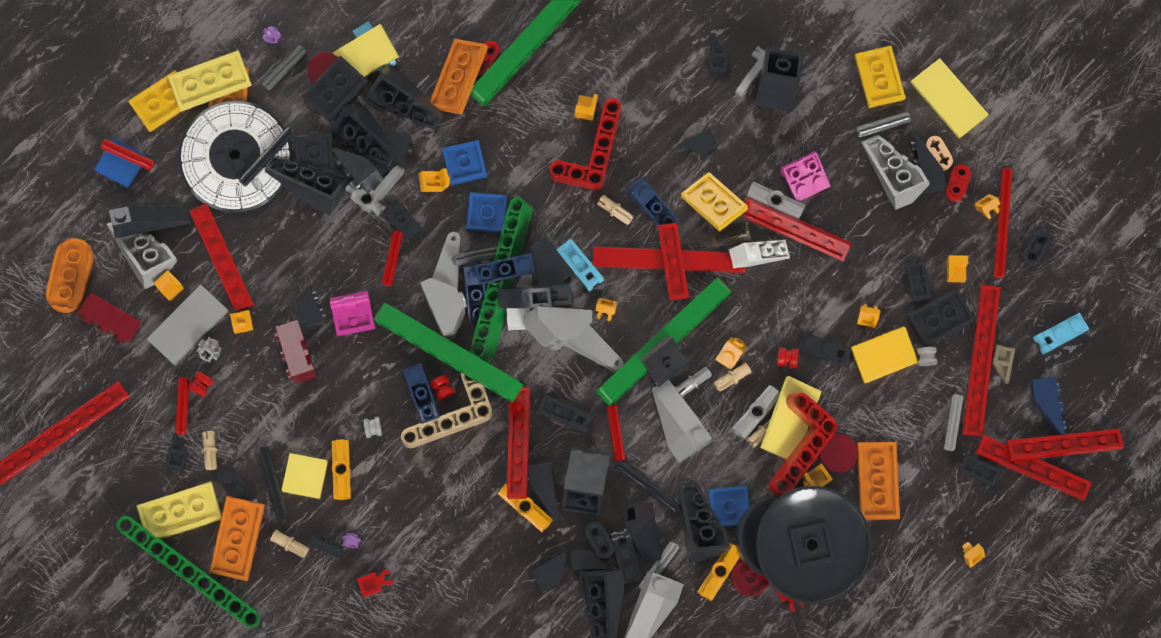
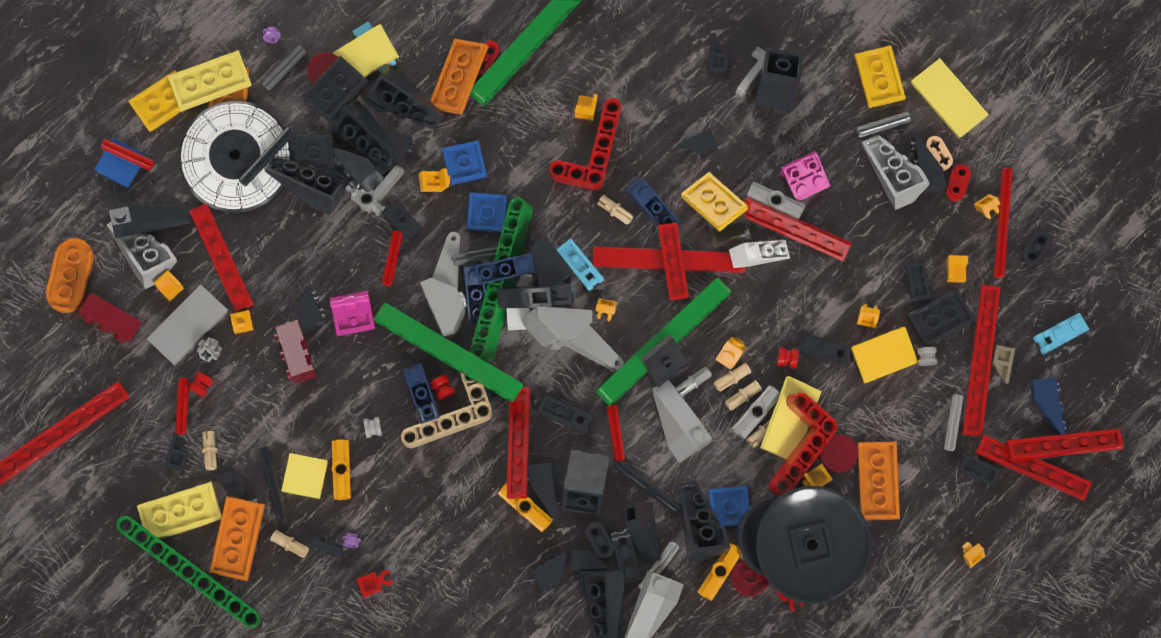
none -> tan axle [725,380,762,410]

